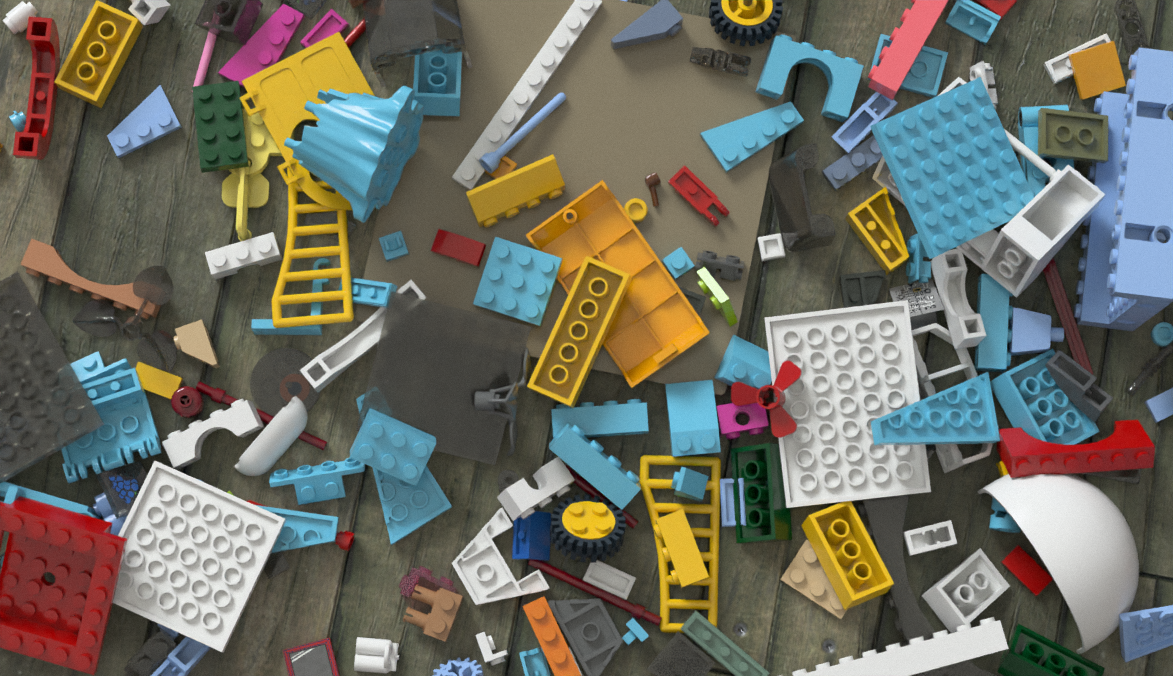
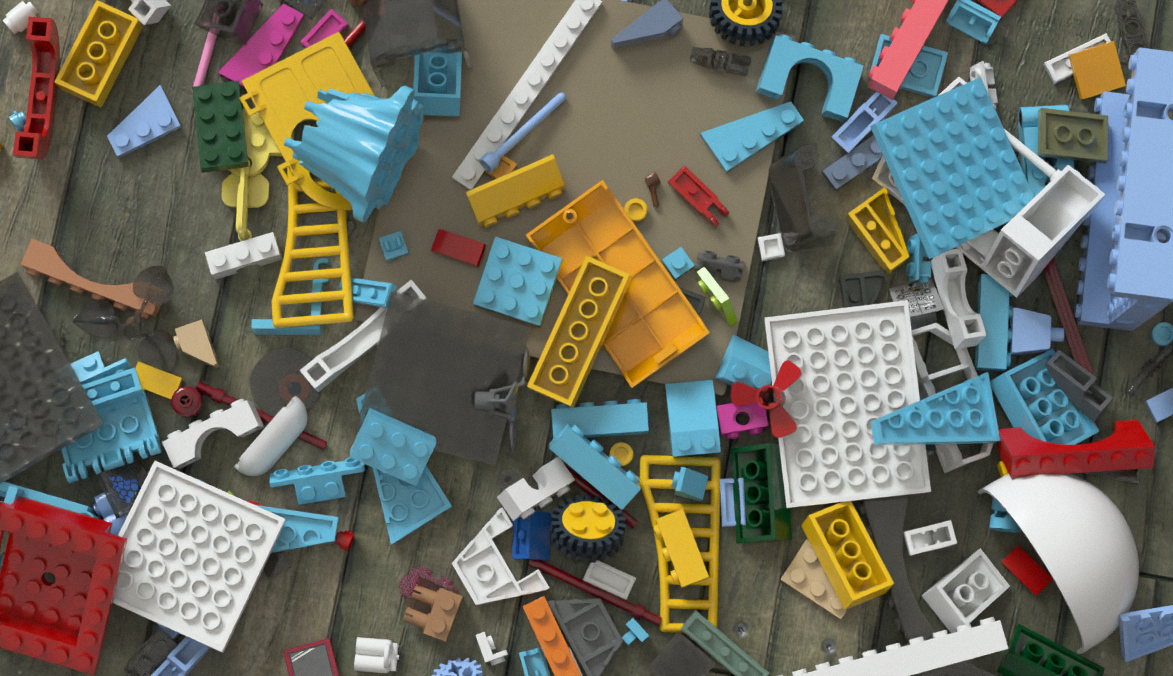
none -> yellow tile [609,442,633,467]

